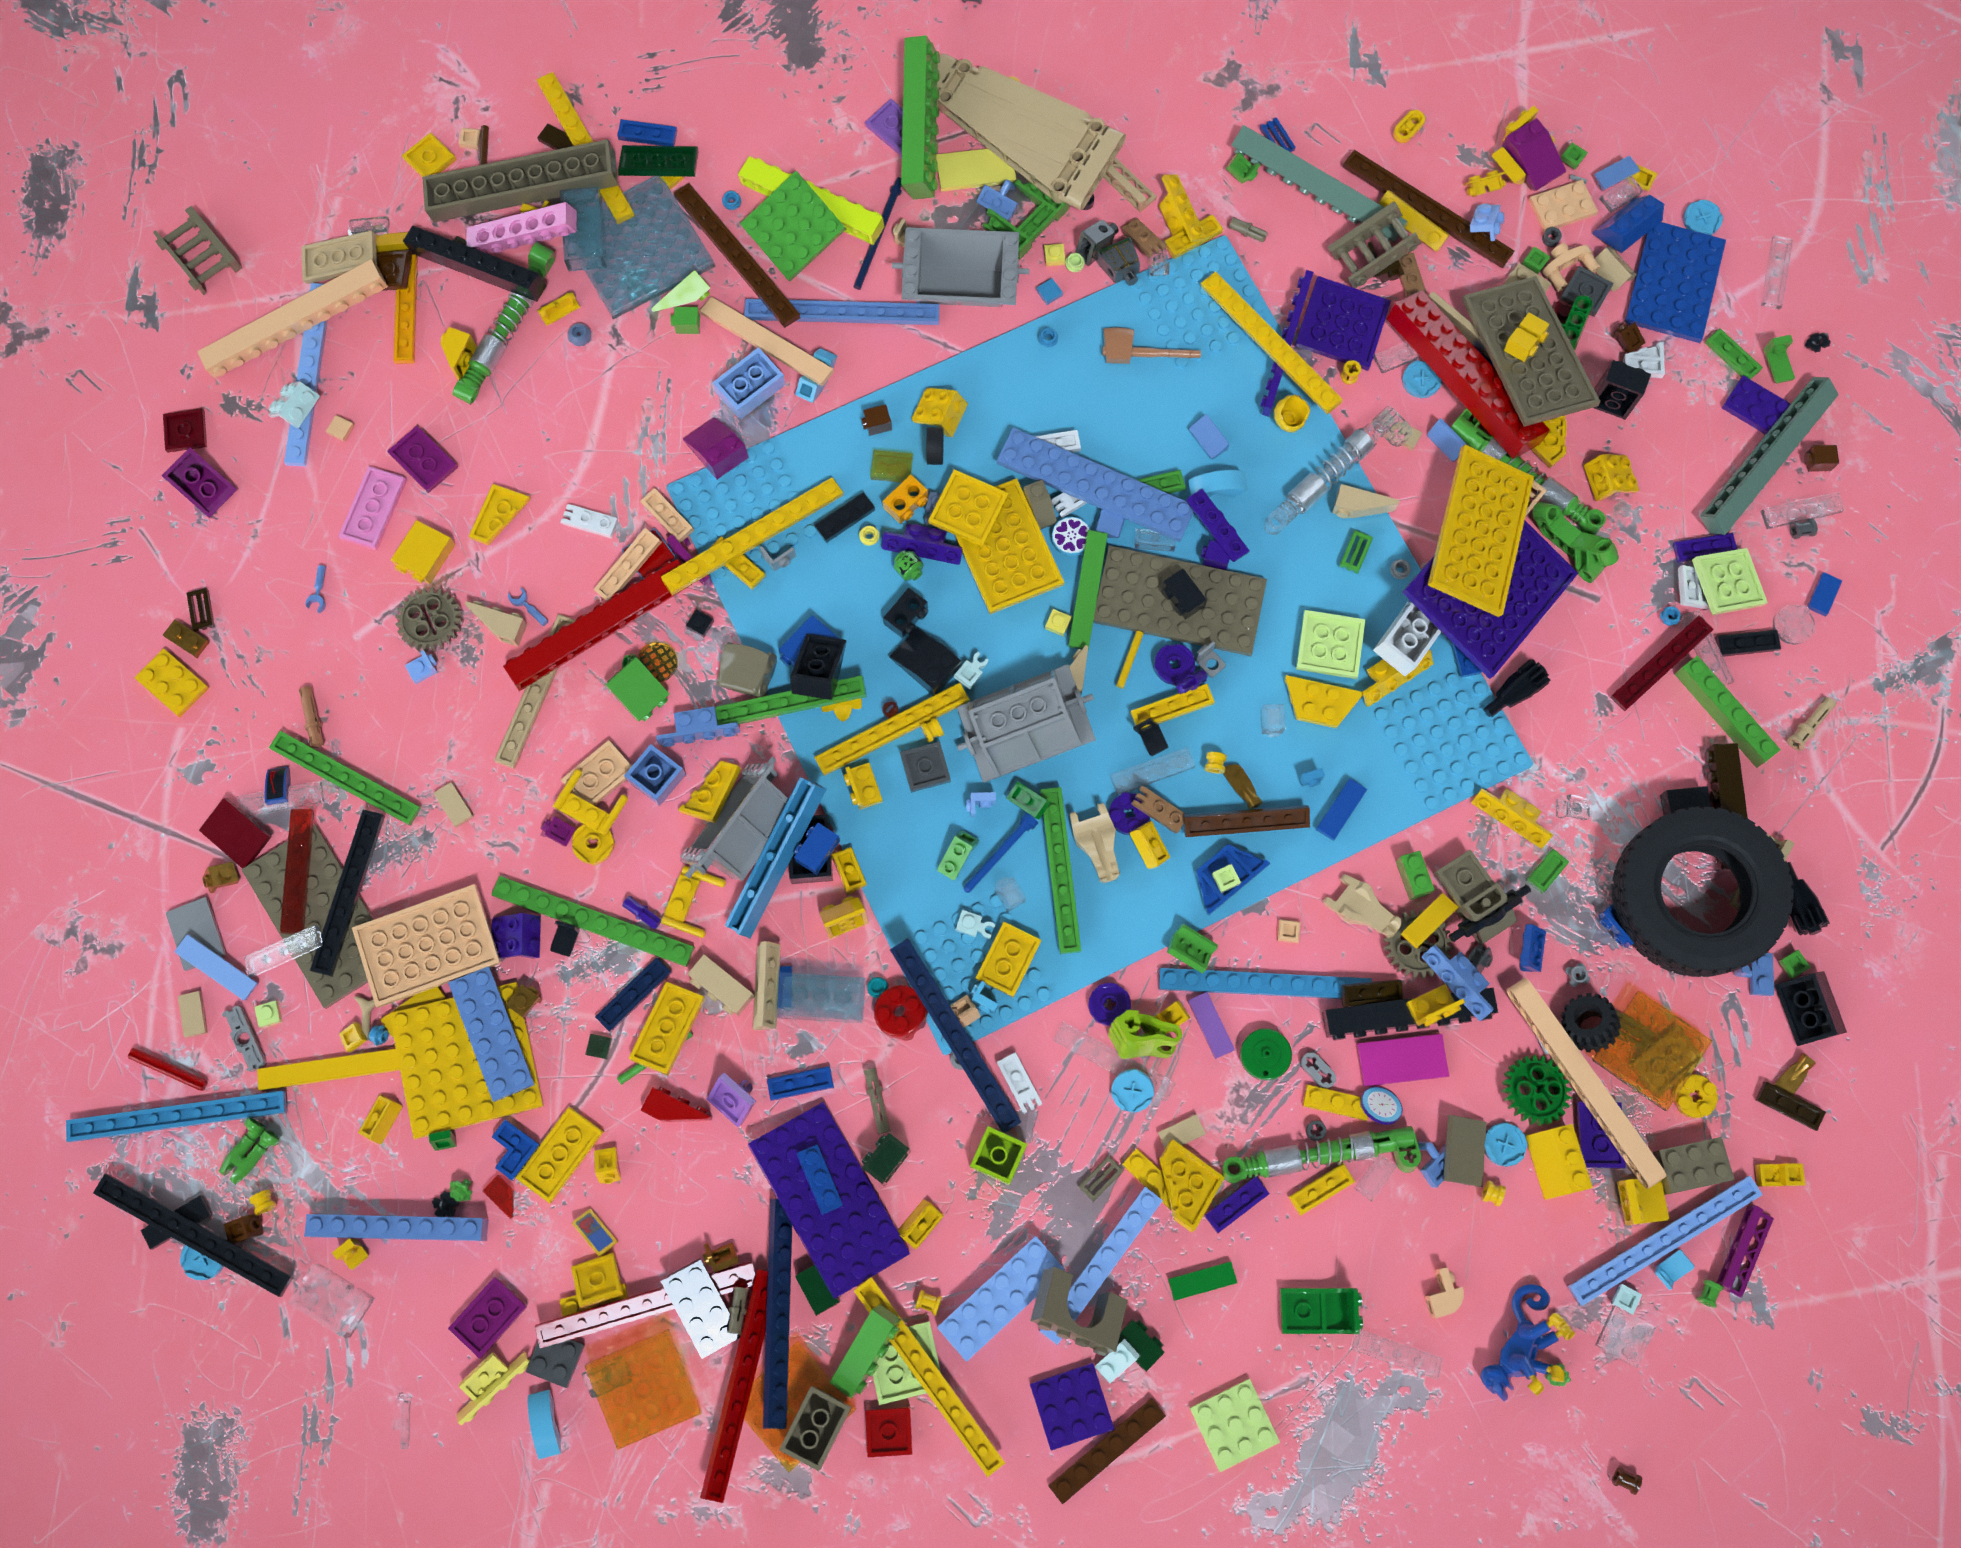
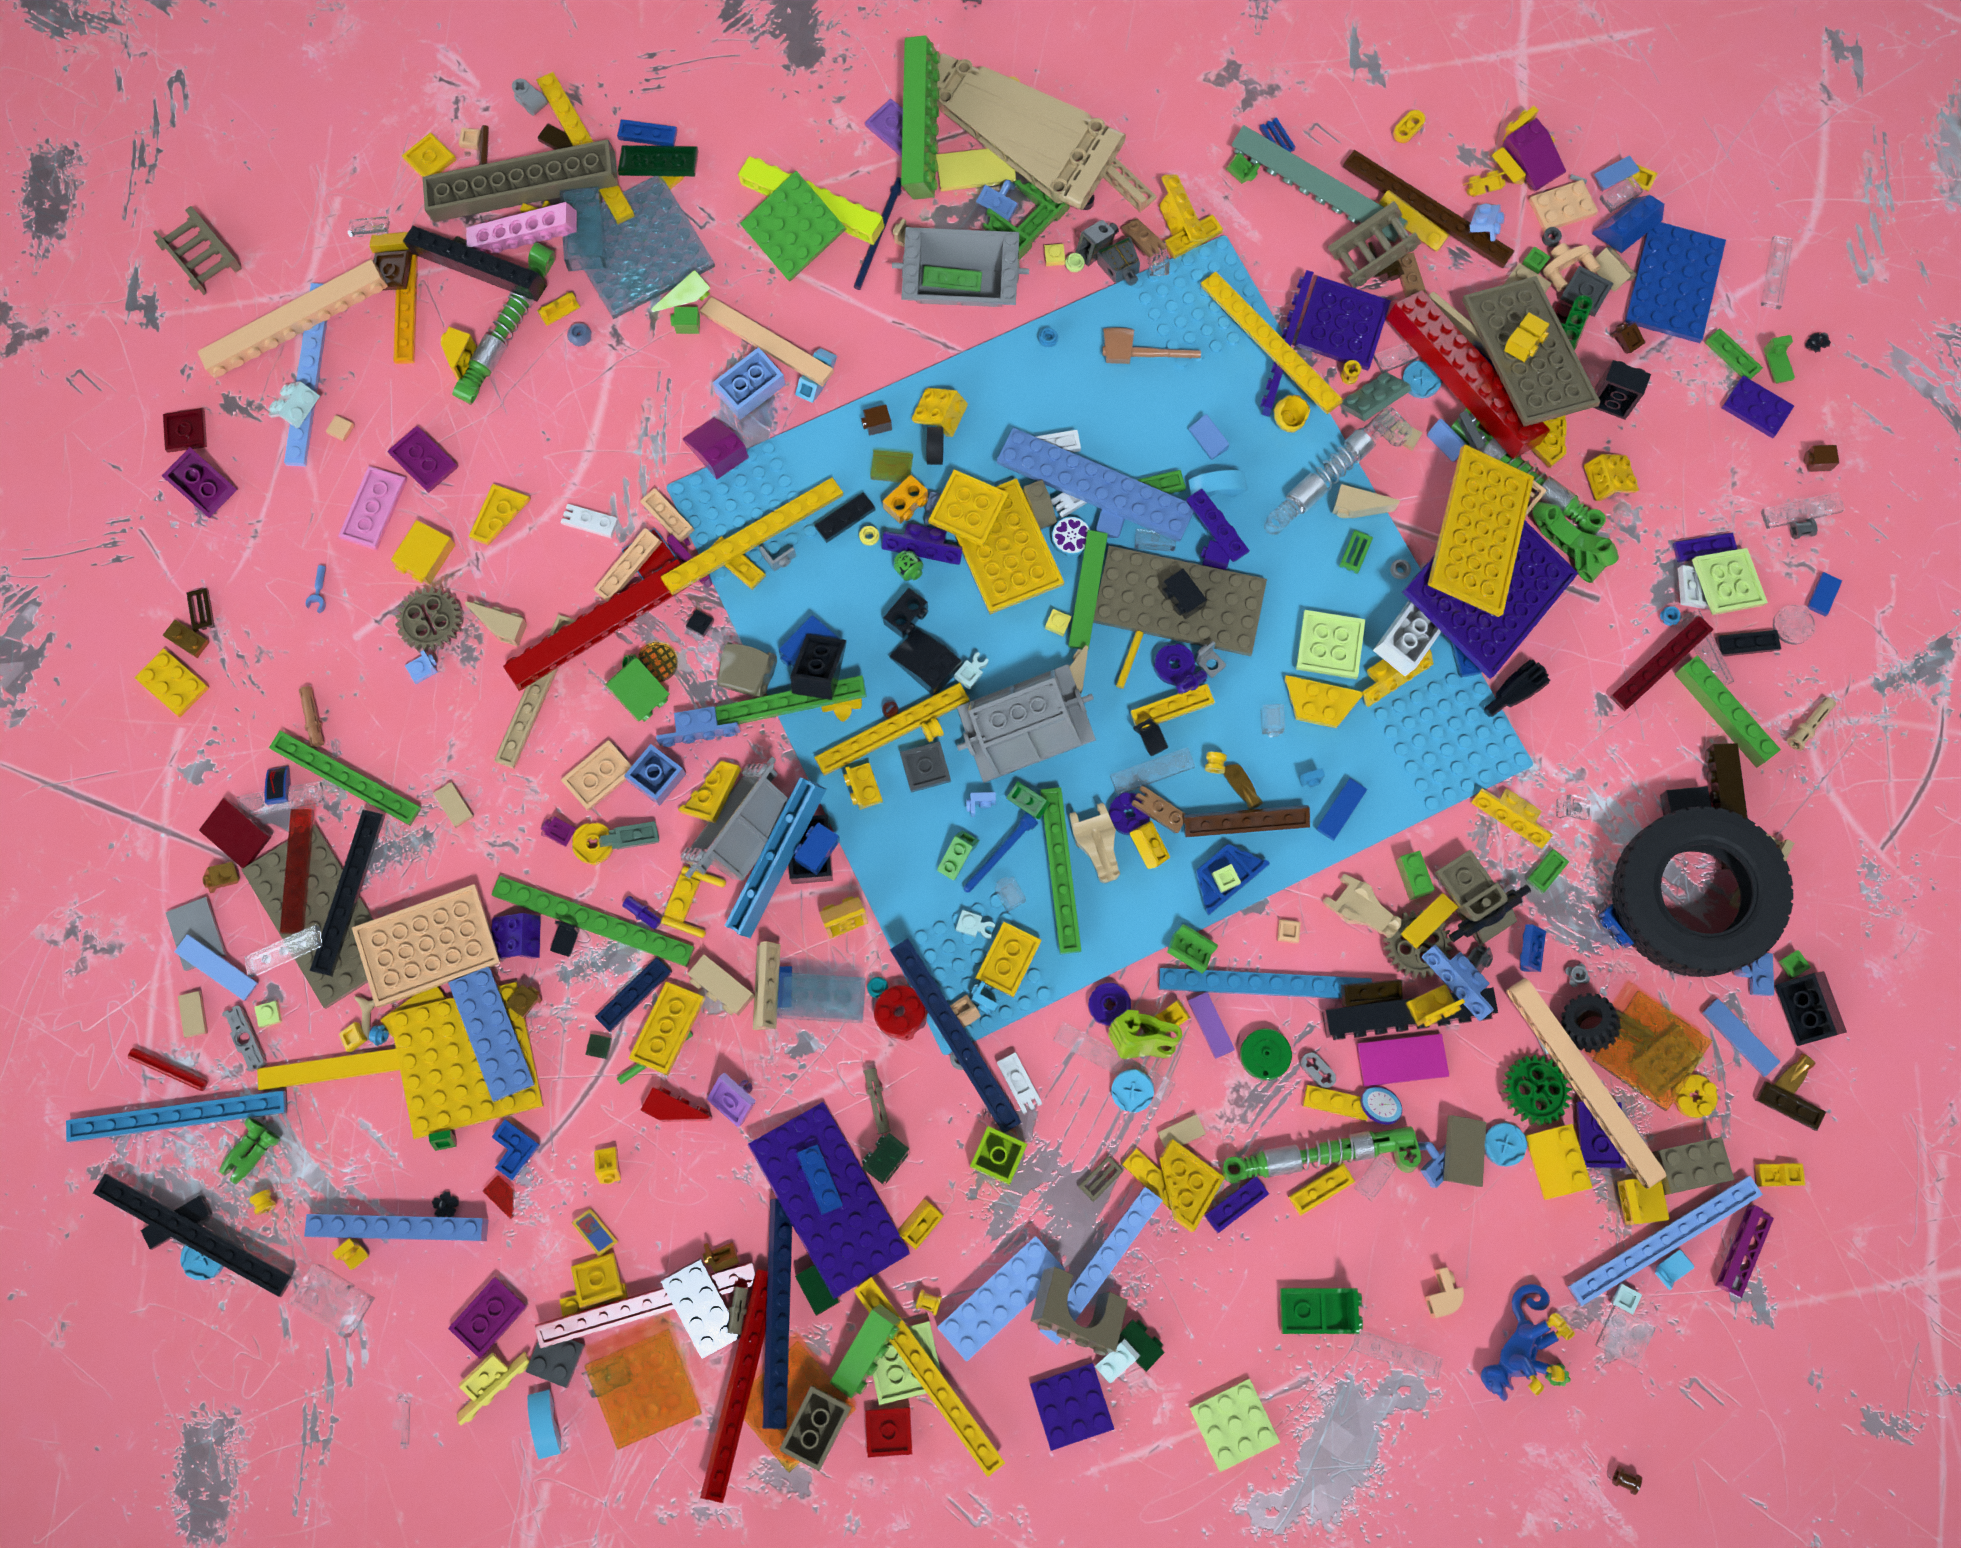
reddish brown bracket [223,1214,264,1244] -> none
tan plate [301,230,377,284] -> none
yellow slope [358,1094,403,1144] -> none
bright green plant [449,1179,472,1202] -> none
medium blue piece [508,587,548,626] -> none
yellow tile [516,1107,604,1204] -> none
yellow plate [552,769,628,836] -> none
reddish brown plate [673,183,800,328] -> none
dark azure plate [722,191,741,210] -> none
medium blue plate [744,299,940,325] -> none
blue tile [767,1066,834,1101] -> none
yellow slope [832,847,867,895] -> none
dark azure tile [1036,278,1063,305] -> none
reddish brown plate [1048,1398,1166,1505] -> none
green tile [1168,1262,1238,1301] -> none
dark tan axle [1229,217,1267,242] -> none
dark grey bush [1306,1121,1327,1141] -> none
yellow wheel [1481,1180,1506,1207] -> none
bright green plate [1561,142,1588,170] -> none
white wing [1623,342,1665,378] -> none
medium azure tile [1683,200,1723,235] -> none
bright green bush [1696,1279,1724,1309] -> none
sand green brick [1699,377,1839,535] -> none
black piece [1788,862,1830,936] -> none
none -> light grey piece [512,78,548,116]
none -> sand green hinge [599,821,660,850]
none -> bright green tile [922,266,982,292]
none -> sand green plate [1340,372,1411,421]
none -> dark grey plate [1457,410,1487,452]
none -> medium blue tile [1701,999,1781,1077]

